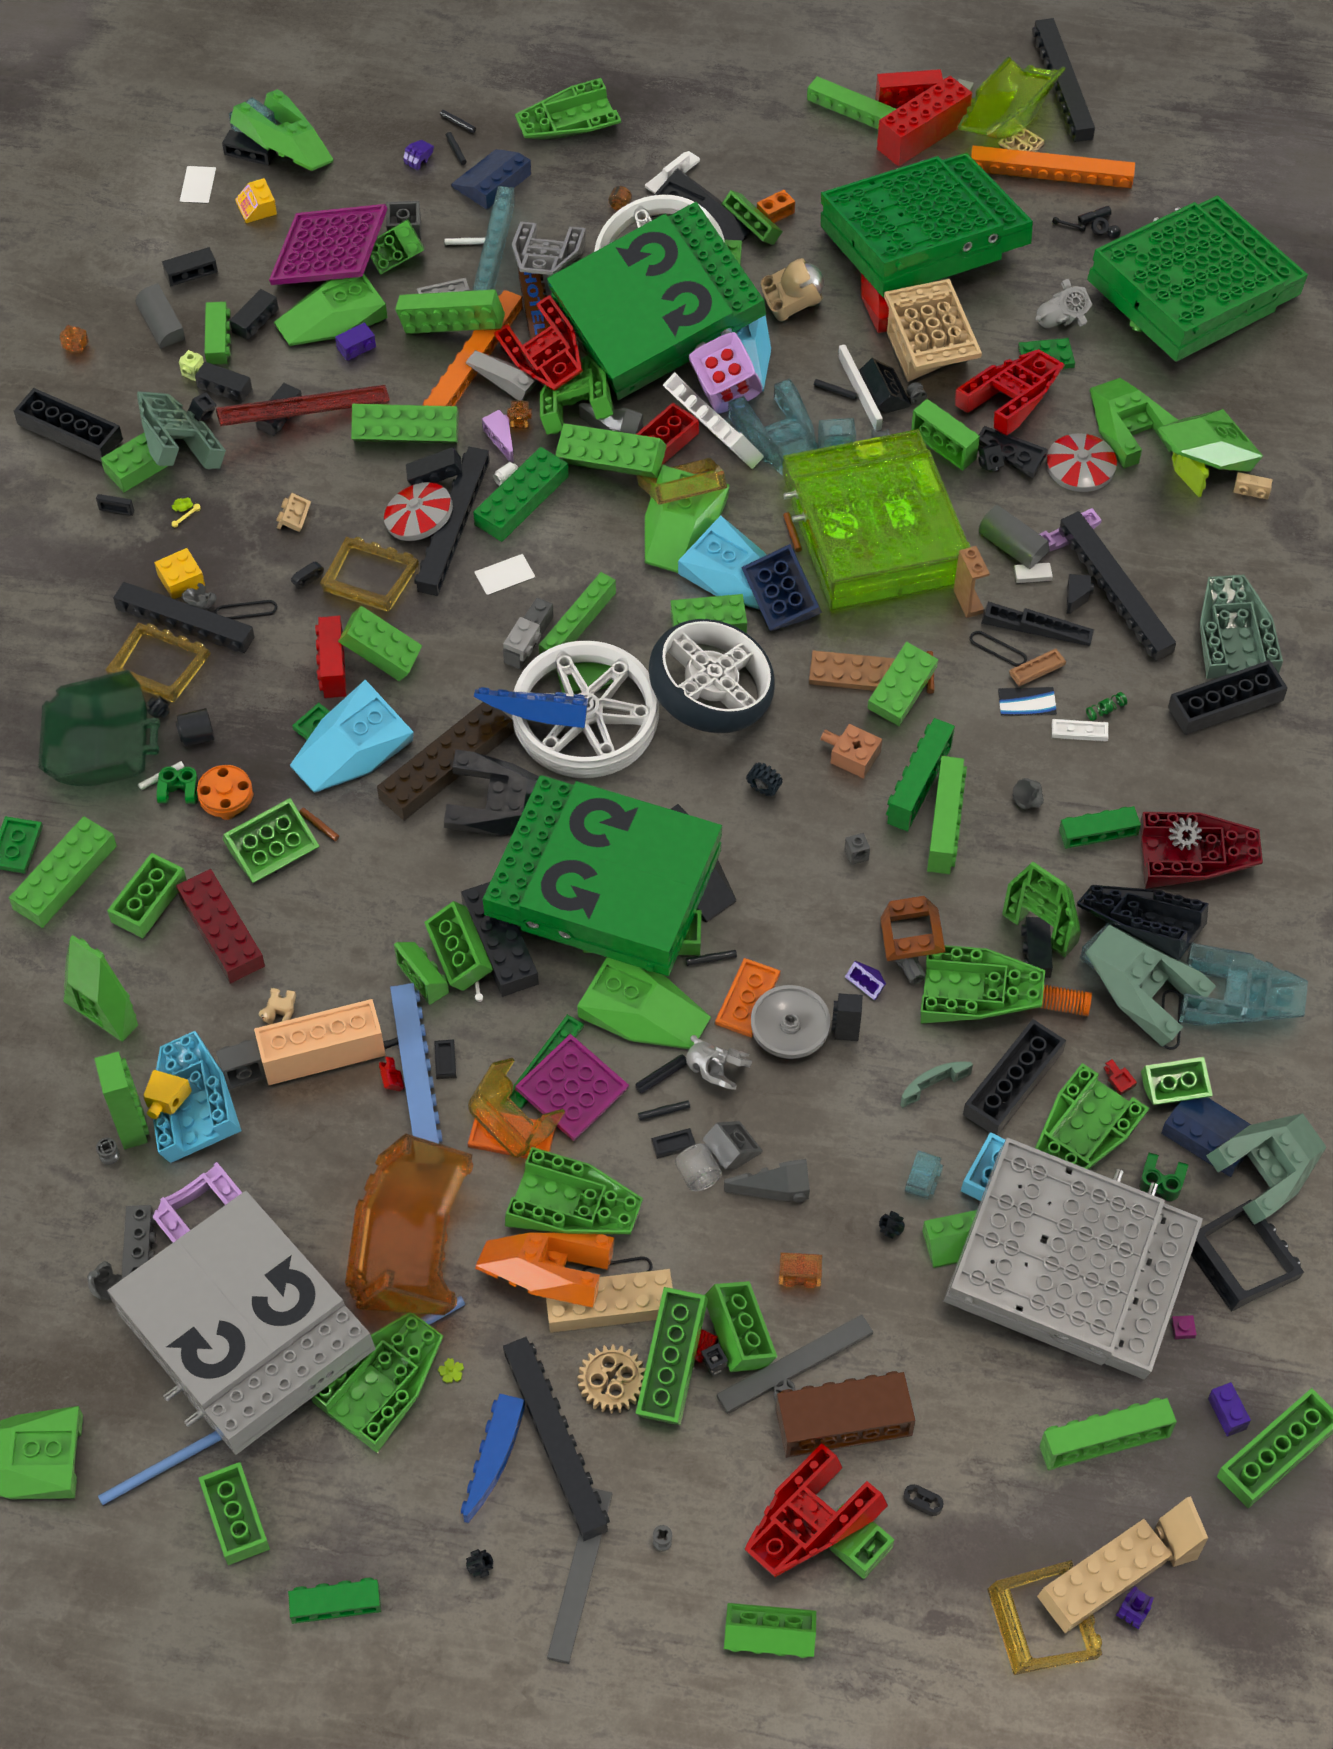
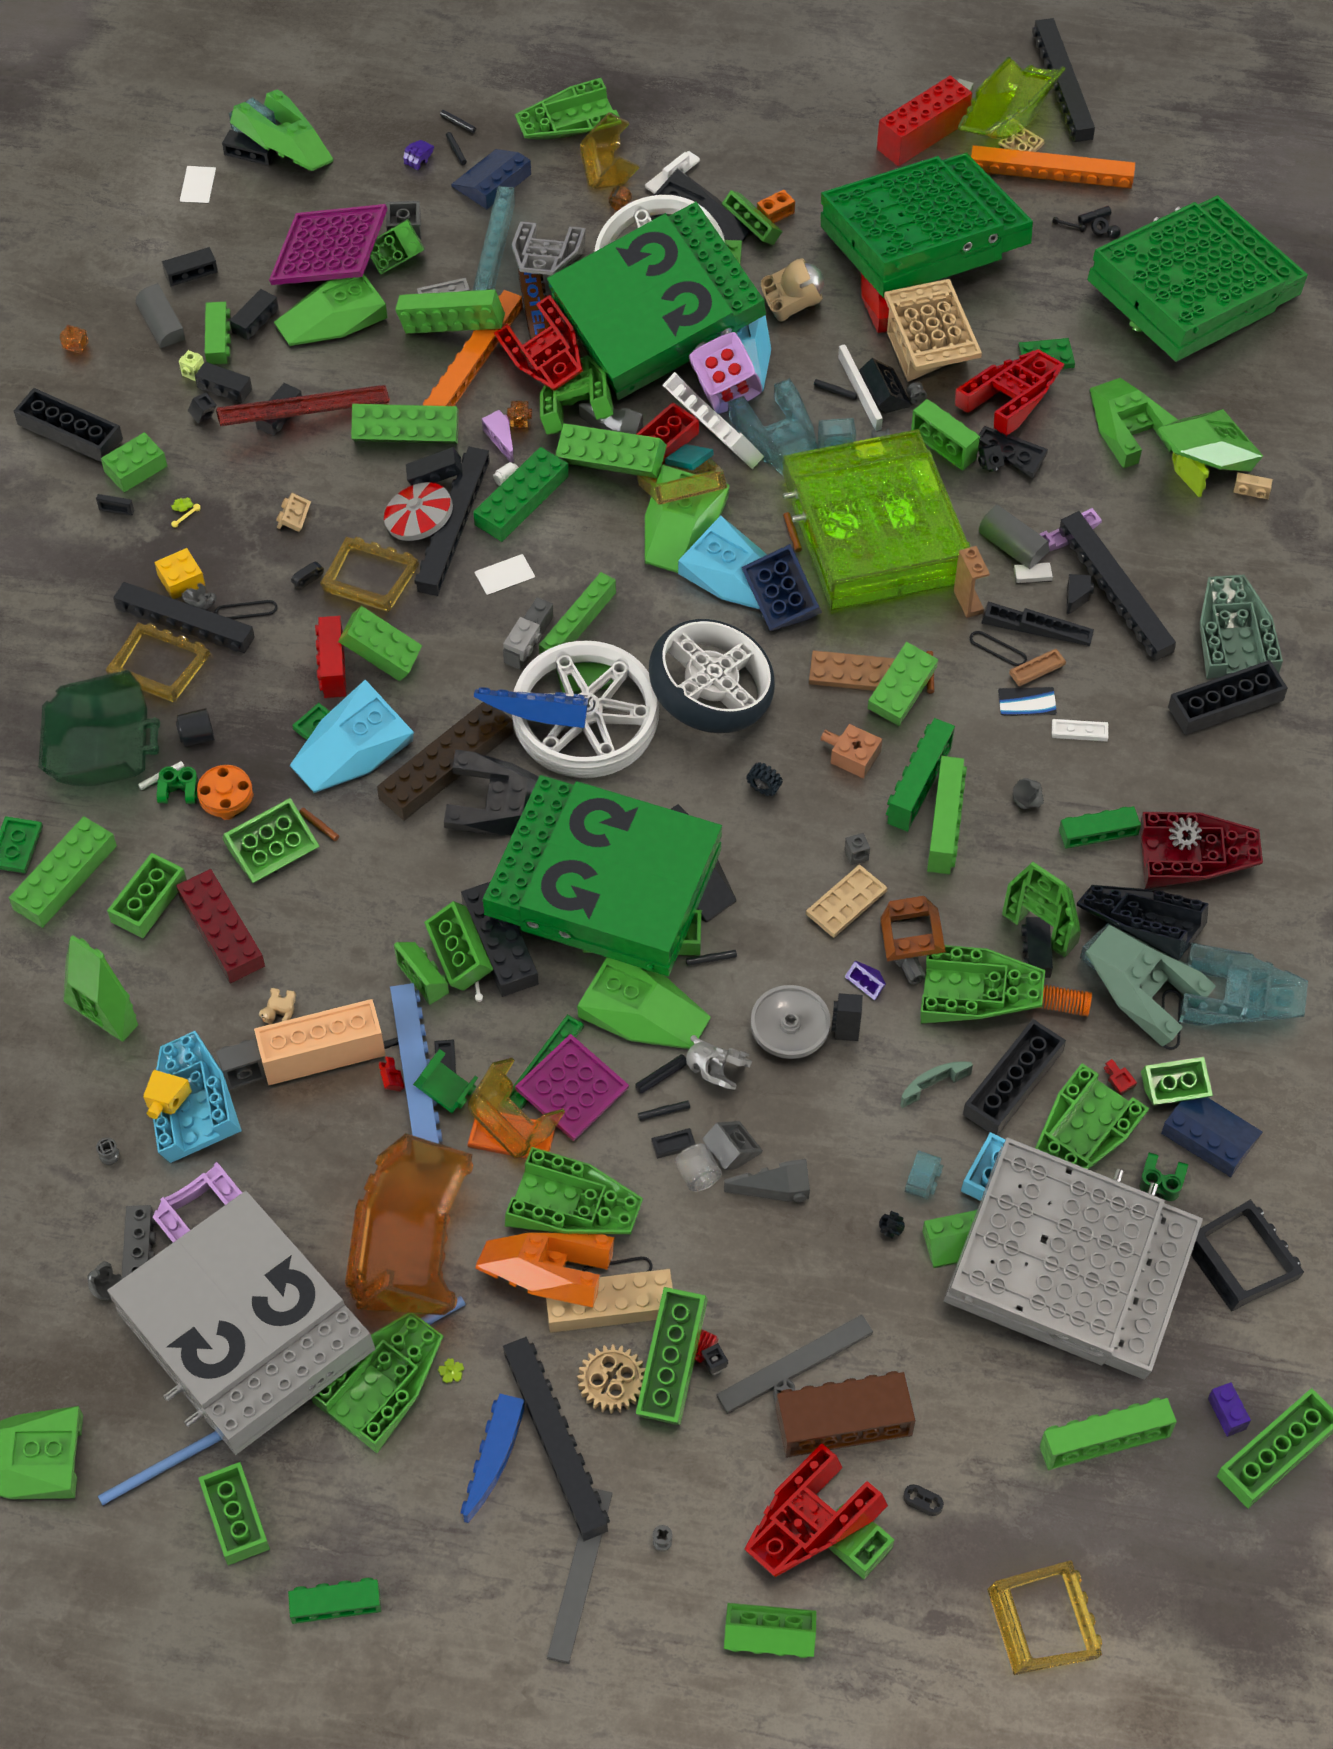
bright green brick [94,1051,150,1149] -> none
sand green wedge [137,391,226,469] -> none
black gear [147,696,170,719] -> none
yellow slope [235,178,277,223] -> none
dark purple brick [335,322,376,361] -> none
white piece [445,238,488,245] -> none
light grey wedge [465,350,539,402] -> none
black gear [466,1549,493,1578] -> none
bright green brick [671,594,747,633] -> none
bright green brick [705,1281,777,1372] -> none
orange tile [715,958,781,1038] -> none
clear orange brick [779,1252,822,1288] -> none
bright green brick [807,76,896,129] -> none
red brick [875,69,943,109] -> none
light grey helmet [1035,278,1092,328] -> none
tan brick [1037,1519,1172,1633] -> none
dish [1046,433,1117,492] -> none
green piece [1086,692,1127,721] -> none
dark purple hand [1116,1586,1154,1629] -> none
tan slope [1155,1496,1208,1567] -> none
magenta plate [1171,1315,1197,1339] -> none
sand green wedge [1206,1113,1327,1225] -> none
none -> green panel [413,1049,478,1113]
none -> clear yellow windscreen [580,112,640,189]
none -> teal tile [665,444,714,470]
none -> tan plate [806,864,887,938]

